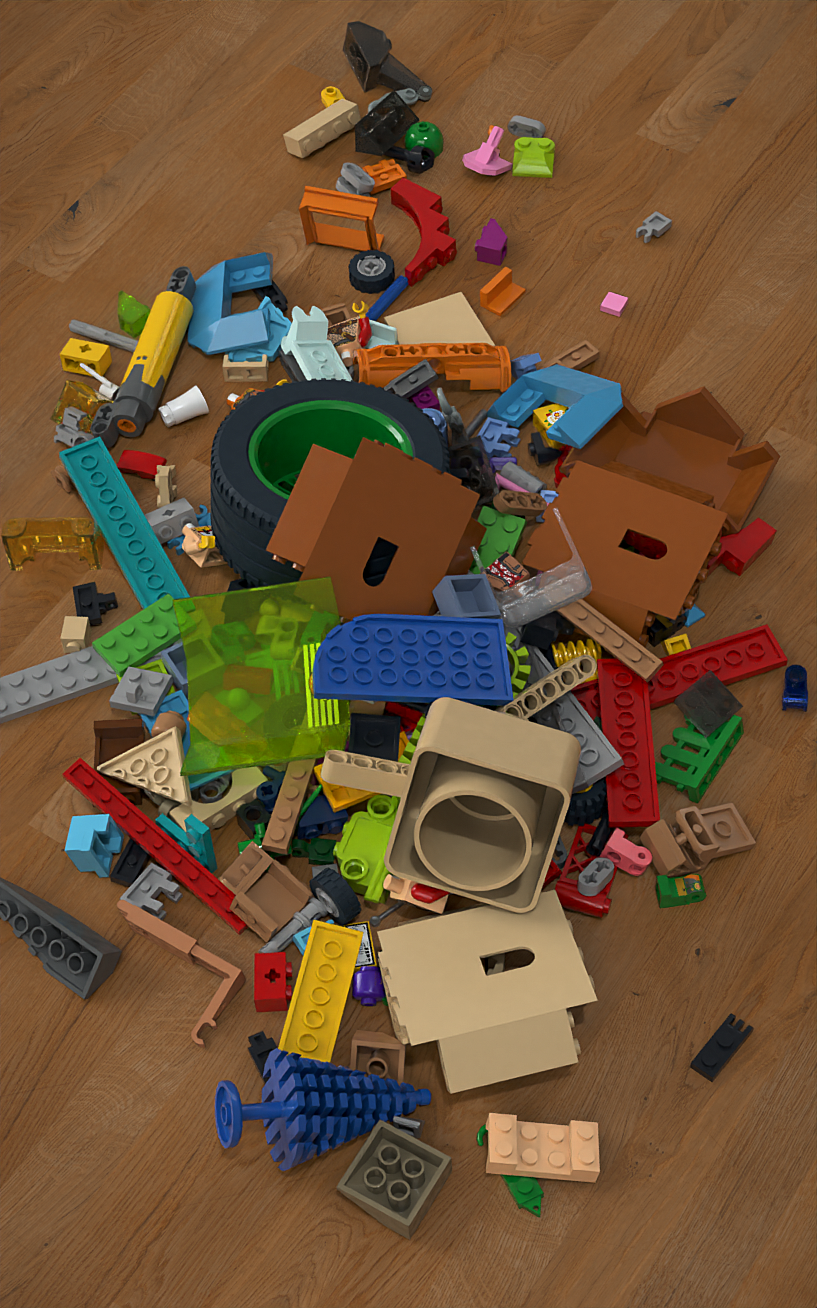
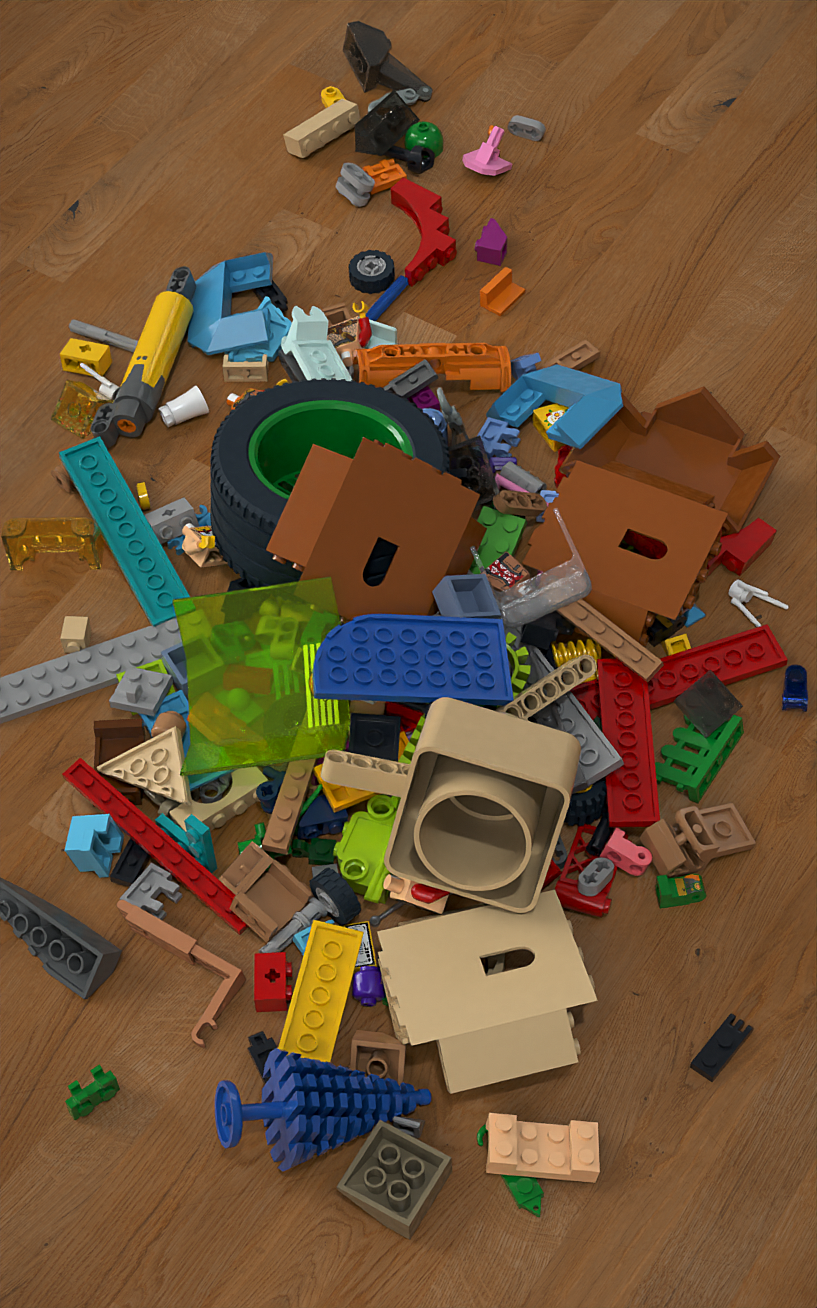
light grey piece [54,407,94,447] -> none
black hinge [73,582,118,626] -> none
bright green plate [92,594,197,678] -> none
red slope [116,450,167,479] -> none
clear neon green slope [117,290,151,339] -> none
tan plate [155,465,177,508] -> none
black brick [236,799,271,839] -> none
orange piece [299,186,385,251] -> none
tan tile [384,292,495,346] -> none
flat silver piece [448,409,487,458] -> none
lime slope [512,137,555,178] -> none
black plate [528,432,563,466] -> none
bright pink tile [600,292,628,317] -> none
light grey plate [636,211,672,243] -> none
none -> green plate [65,1064,120,1120]
none -> yellow tile [136,482,150,510]
none -> white plant [729,580,788,627]

